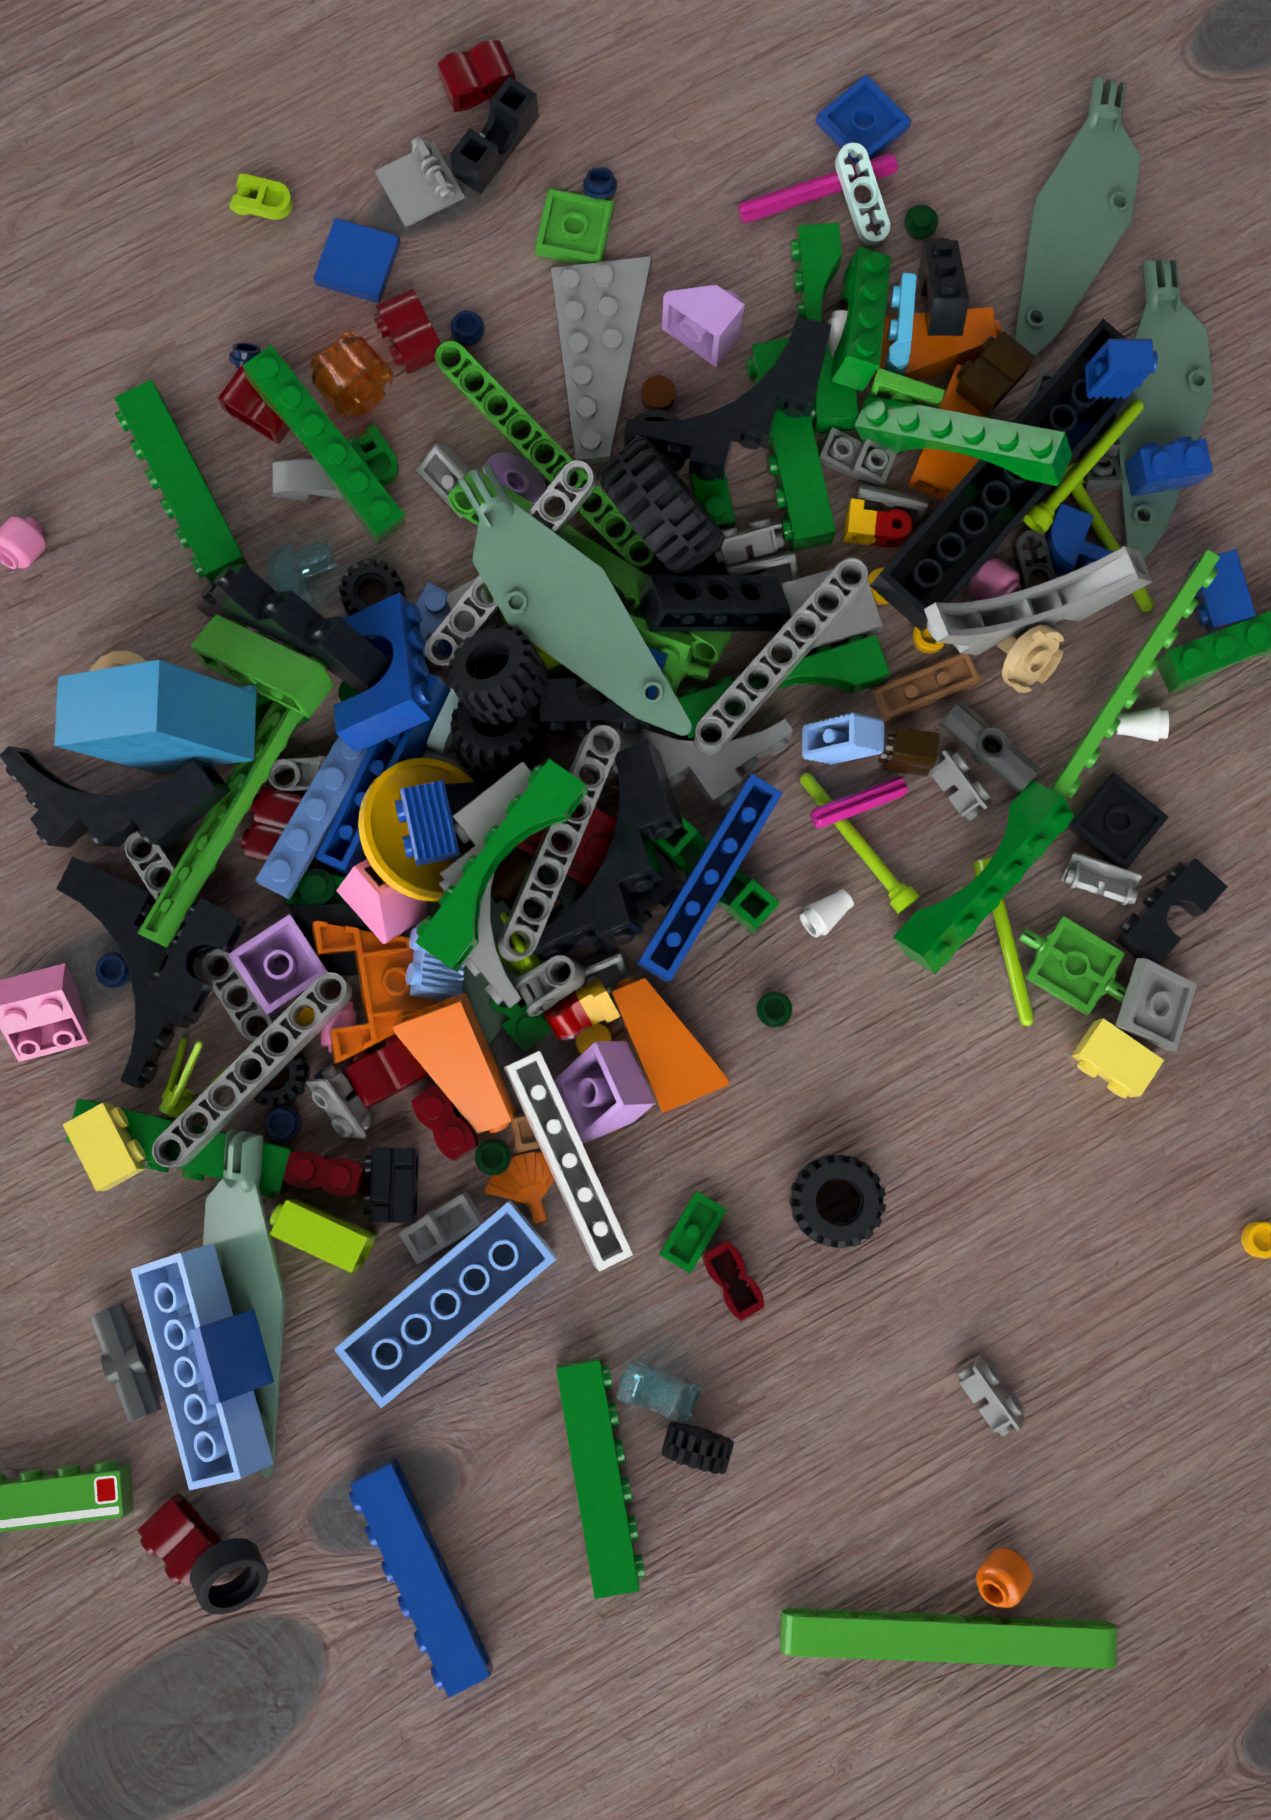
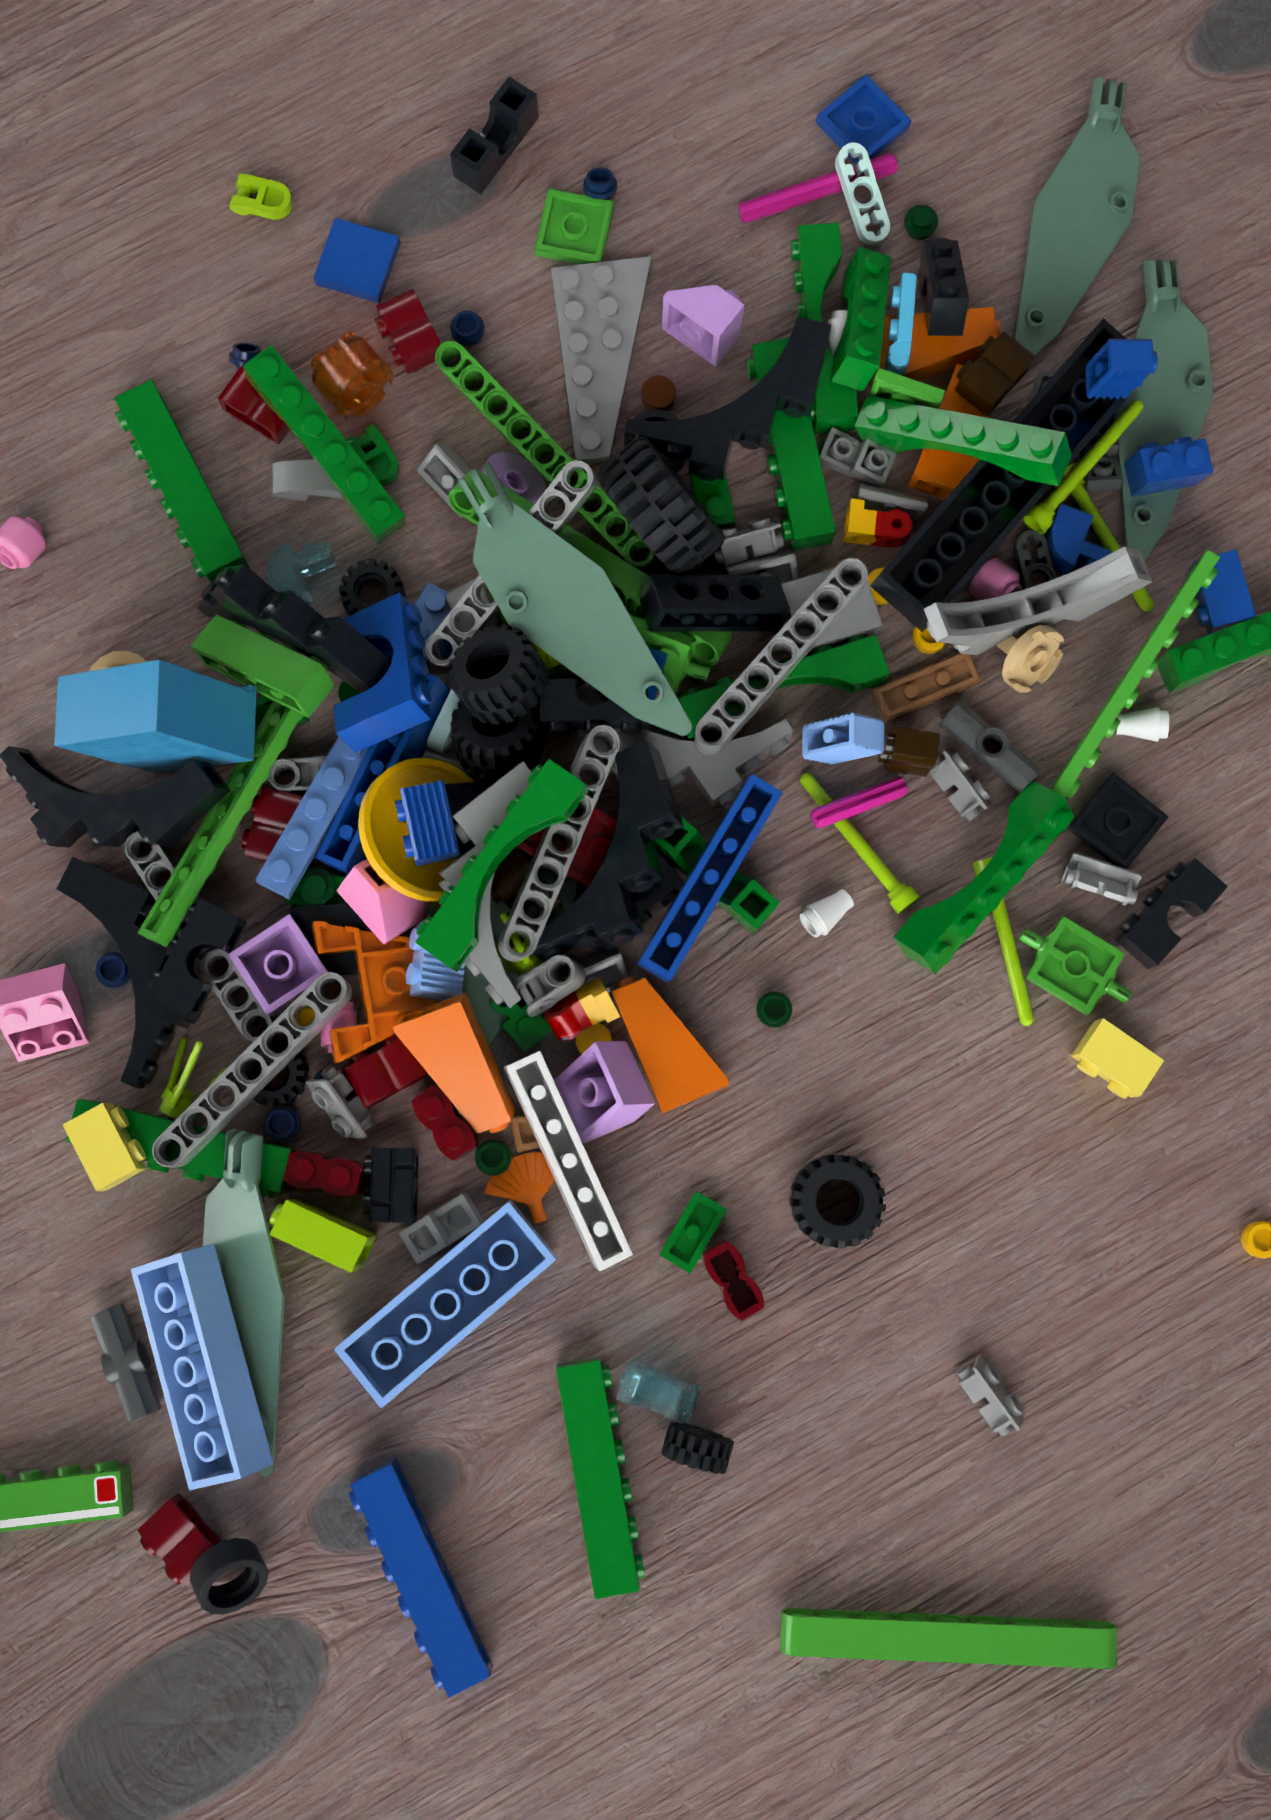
blue tile [189,1309,274,1406] -> none
light grey hinge [374,136,465,228] -> none
dark red brick [437,40,515,112] -> none
orange head [976,1548,1033,1608] -> none
light grey plate [1115,958,1197,1052] -> none

